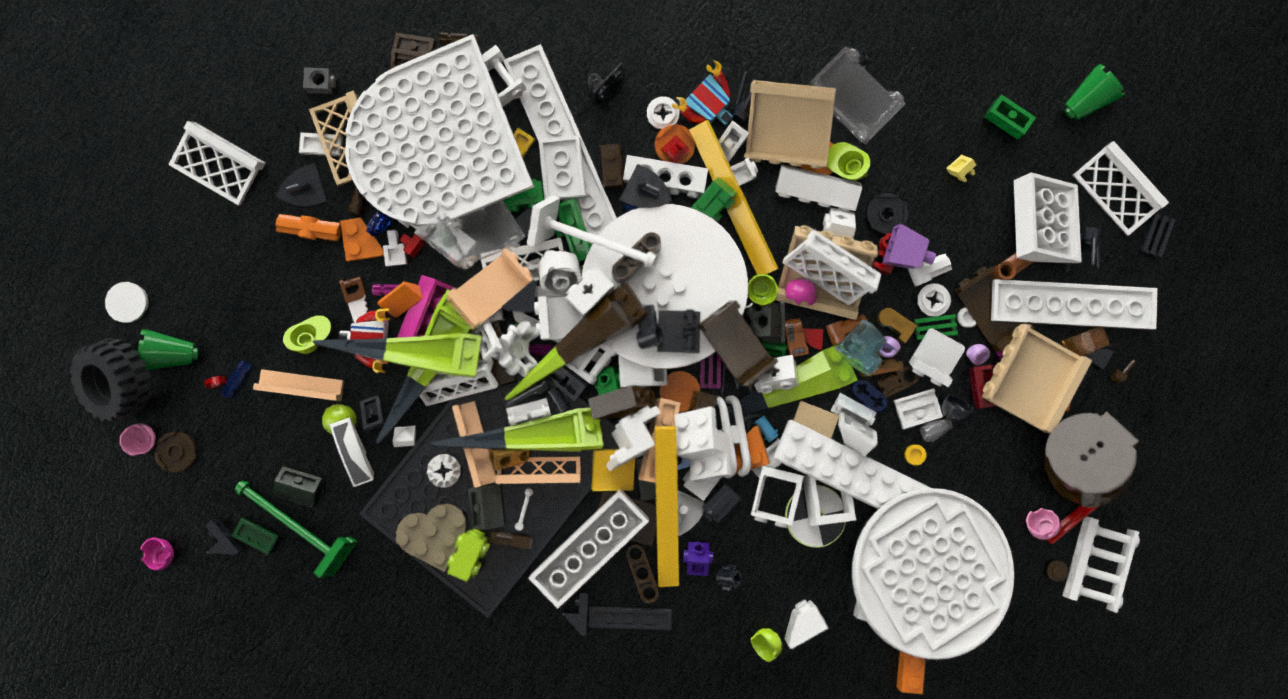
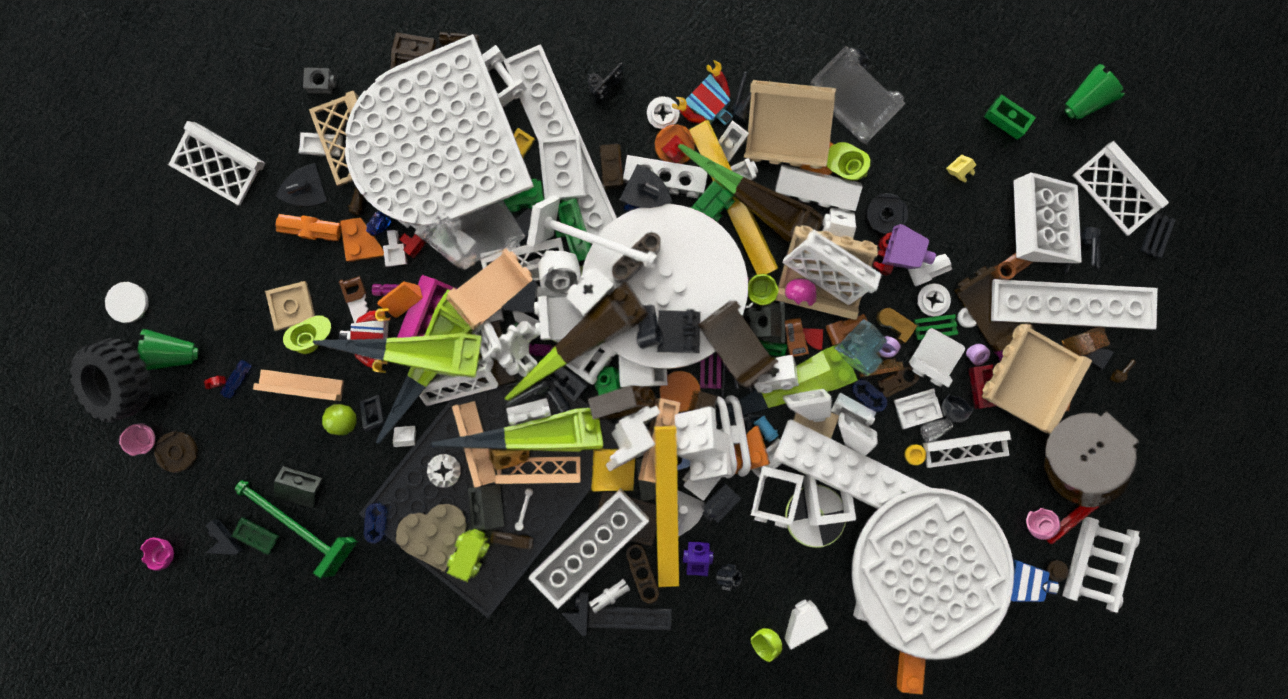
slope [330,417,374,487] -> none
none -> tan tile [265,281,315,331]
none -> clear blue beam [364,503,386,543]
none -> white pin [588,579,630,614]
none -> dark brown plate [678,144,824,242]
none -> white slope [783,389,831,422]
none -> white fence [923,431,1011,468]
none -> torso [1011,559,1059,602]

